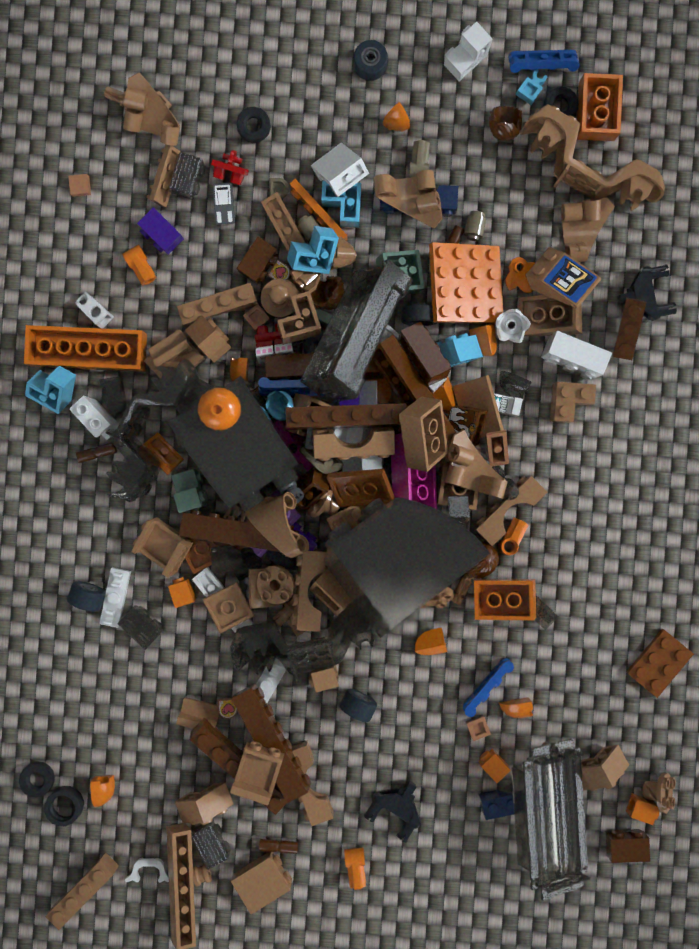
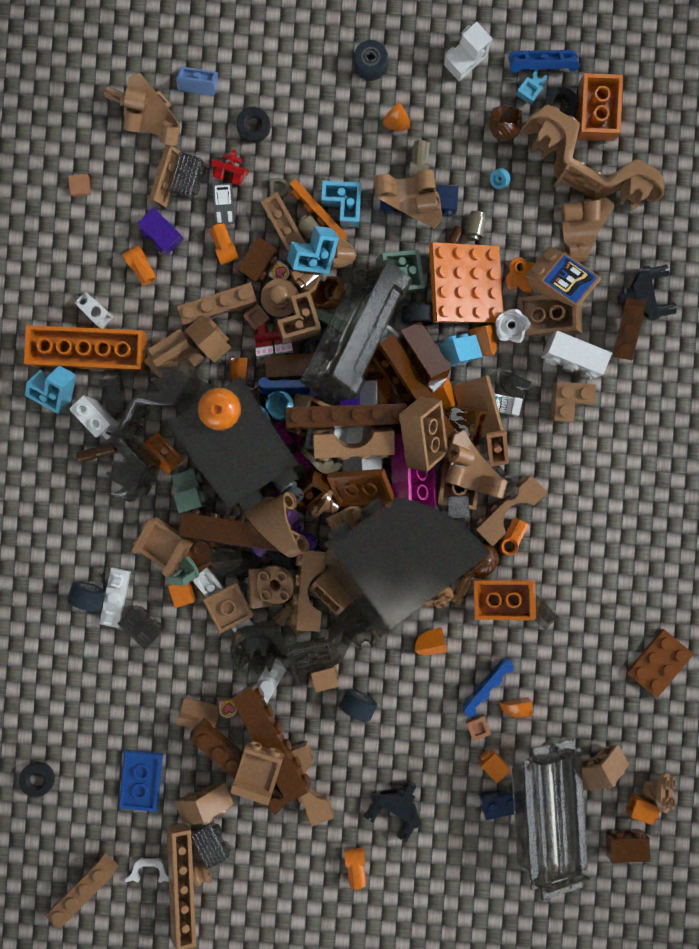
black tyre [44,786,84,826] -> none
orange brick [90,775,115,807] -> none
medium nougat brick [231,852,292,914] -> none
reddish brown piece [259,839,298,854] -> none
white panel [311,143,369,197] -> none
none -> blue tile [119,750,164,812]
none -> sand green tile [167,556,200,586]
none -> medium blue slope [176,66,218,96]
none -> orange piece [209,223,239,265]
none -> medium azure tile [490,168,510,189]

